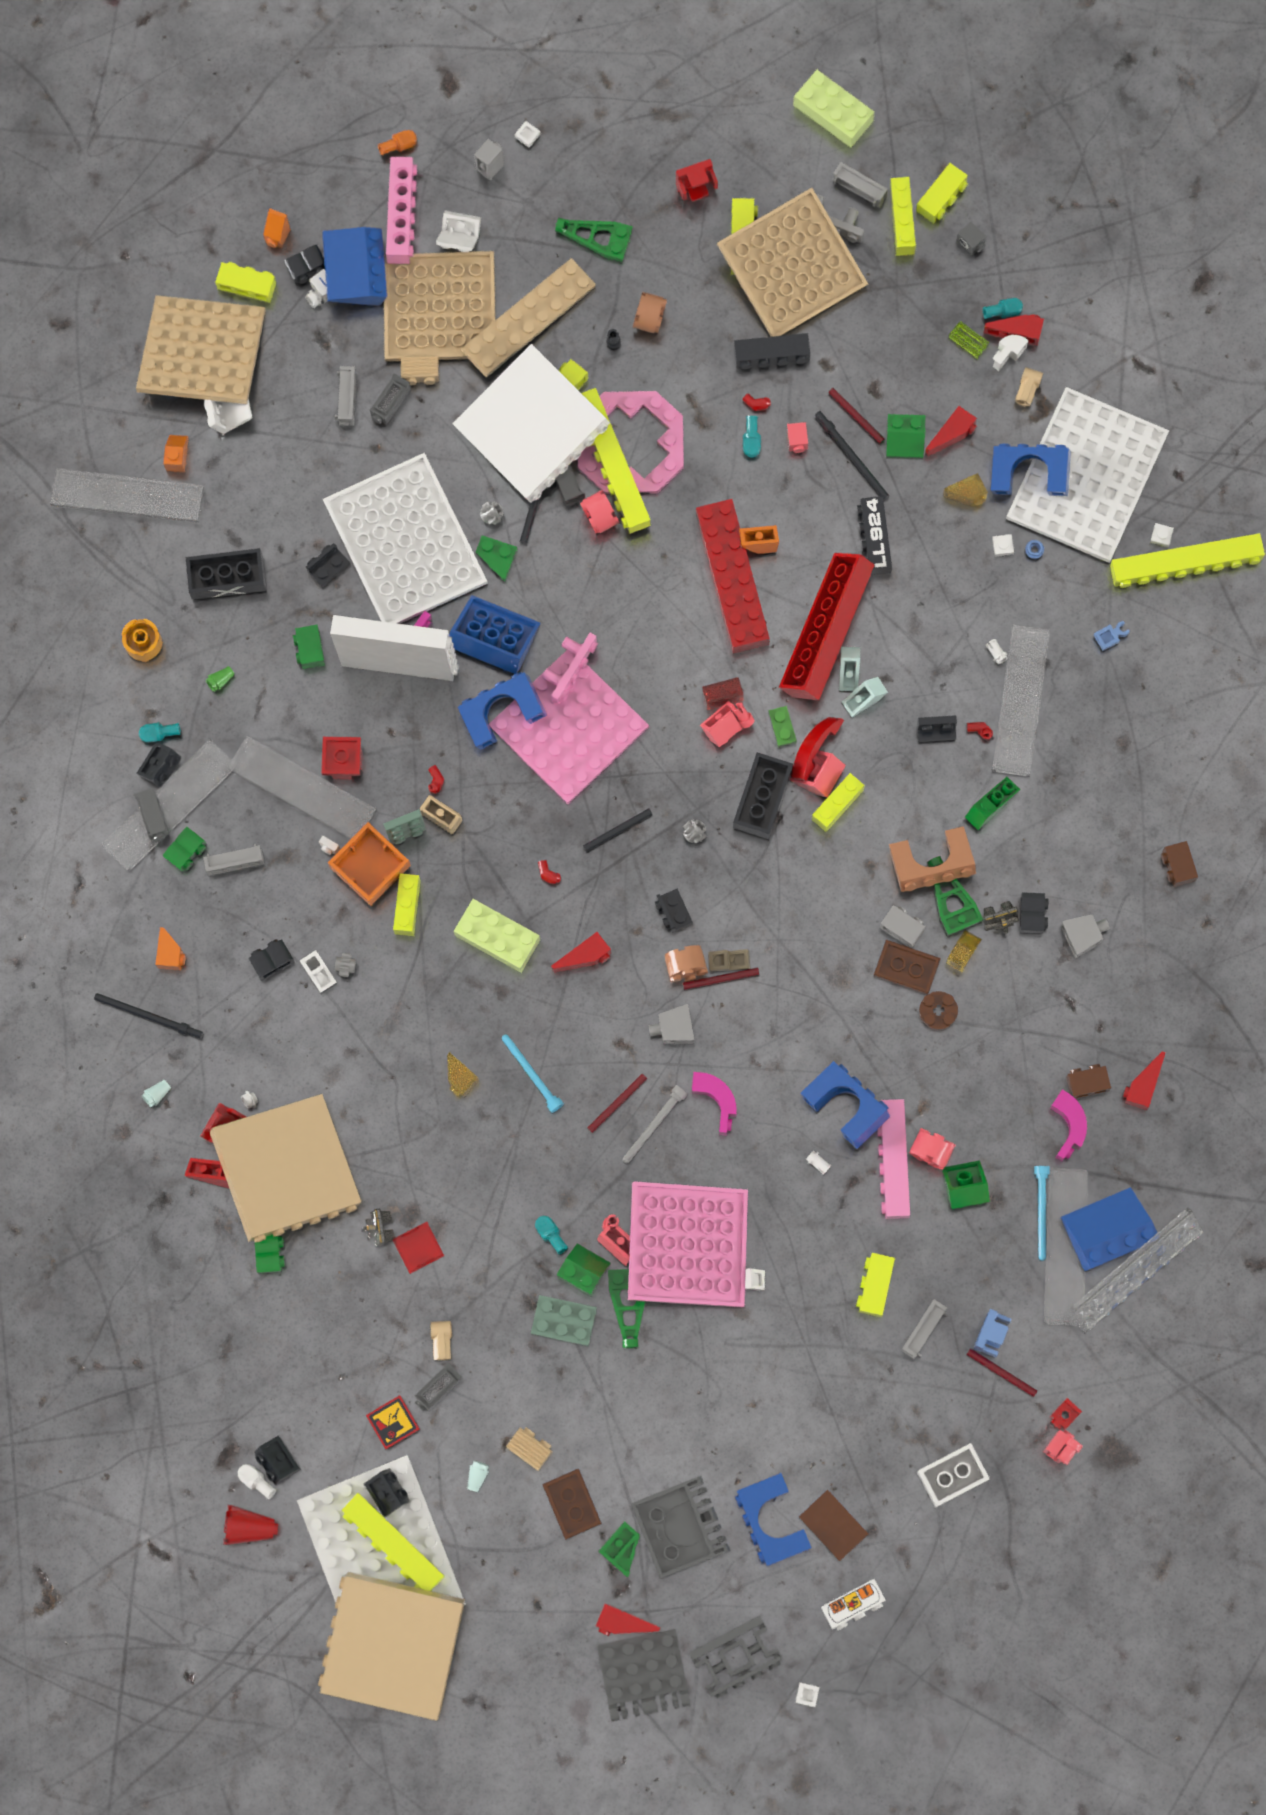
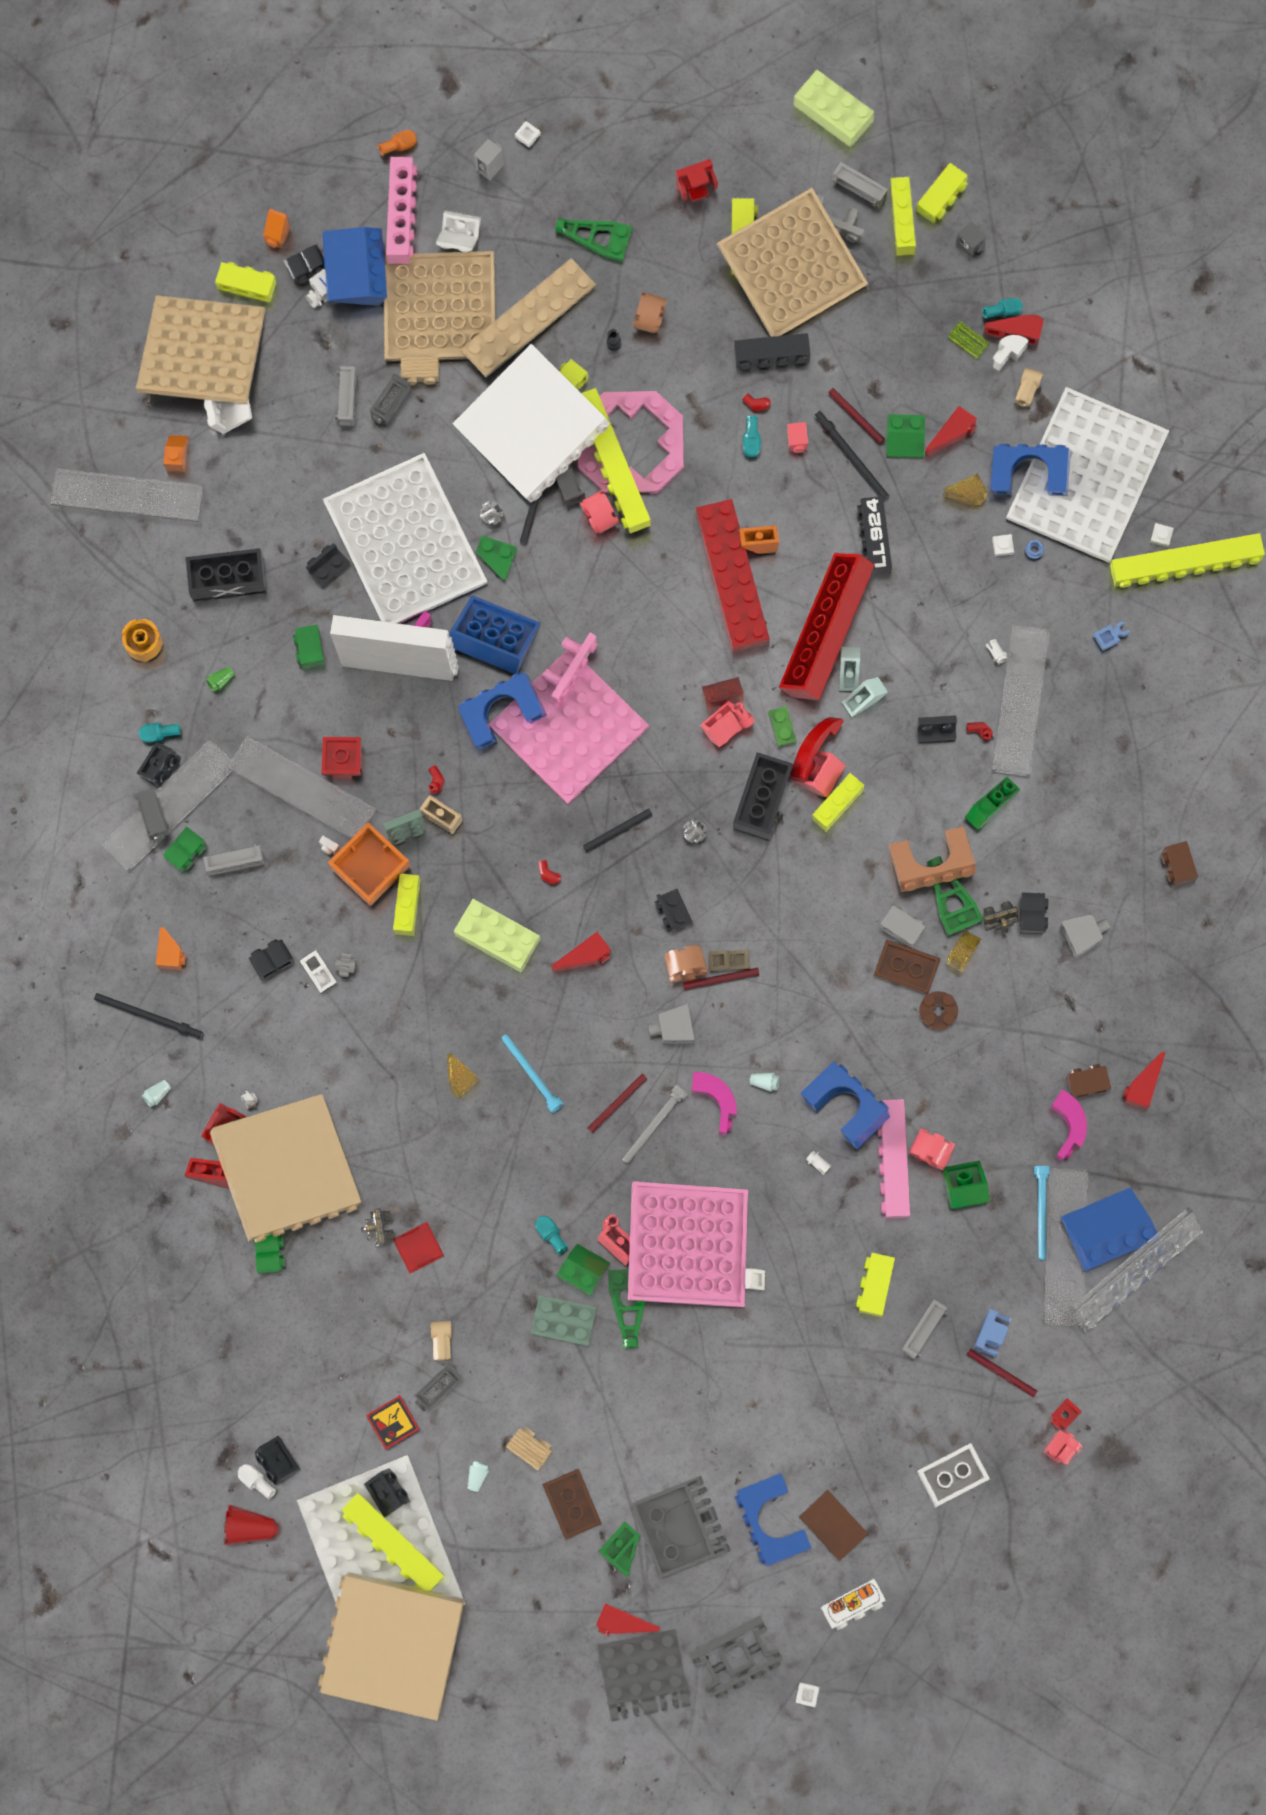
none -> light aqua cone [750,1073,779,1092]

